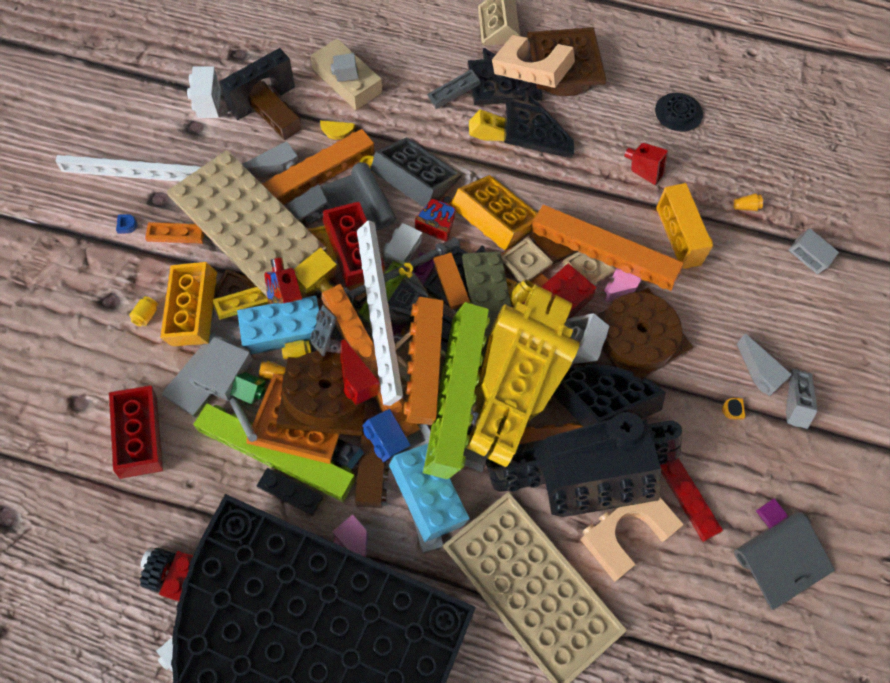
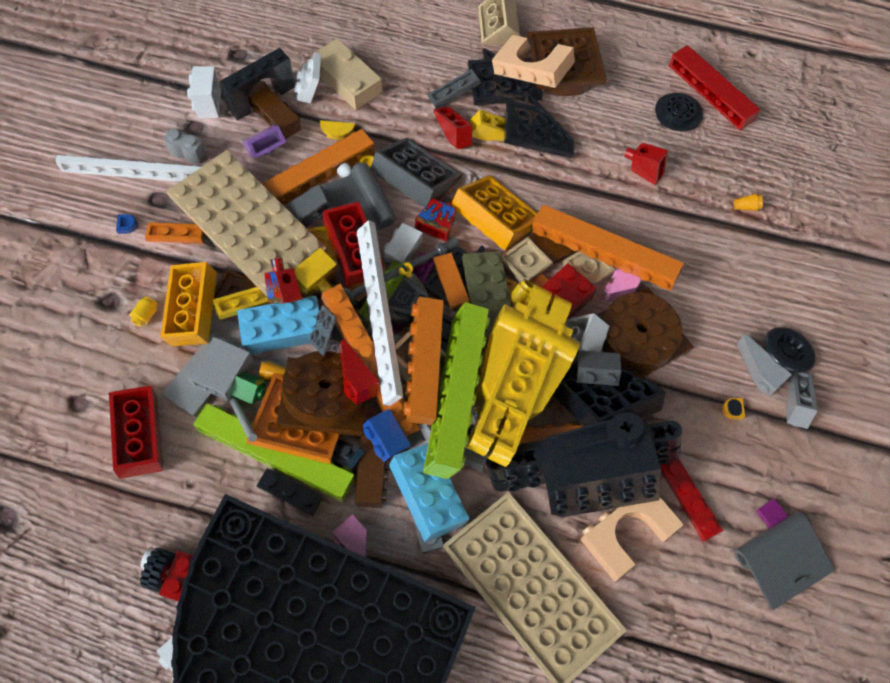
light grey slope [242,141,299,178] -> none
yellow brick [281,339,311,359] -> none
light grey brick [331,53,358,82] -> none
light orange brick [656,183,713,269] -> none
light grey brick [788,228,839,274] -> none
none -> light grey brick [163,129,206,164]
none -> medium lavender brick [242,125,286,159]
none -> white plate [295,52,321,103]
none -> white hinge [337,163,352,178]
none -> red slope [433,106,473,149]
none -> dark grey brick [576,351,621,386]
none -> red brick [669,45,761,131]
none -> black wheel [765,327,816,373]

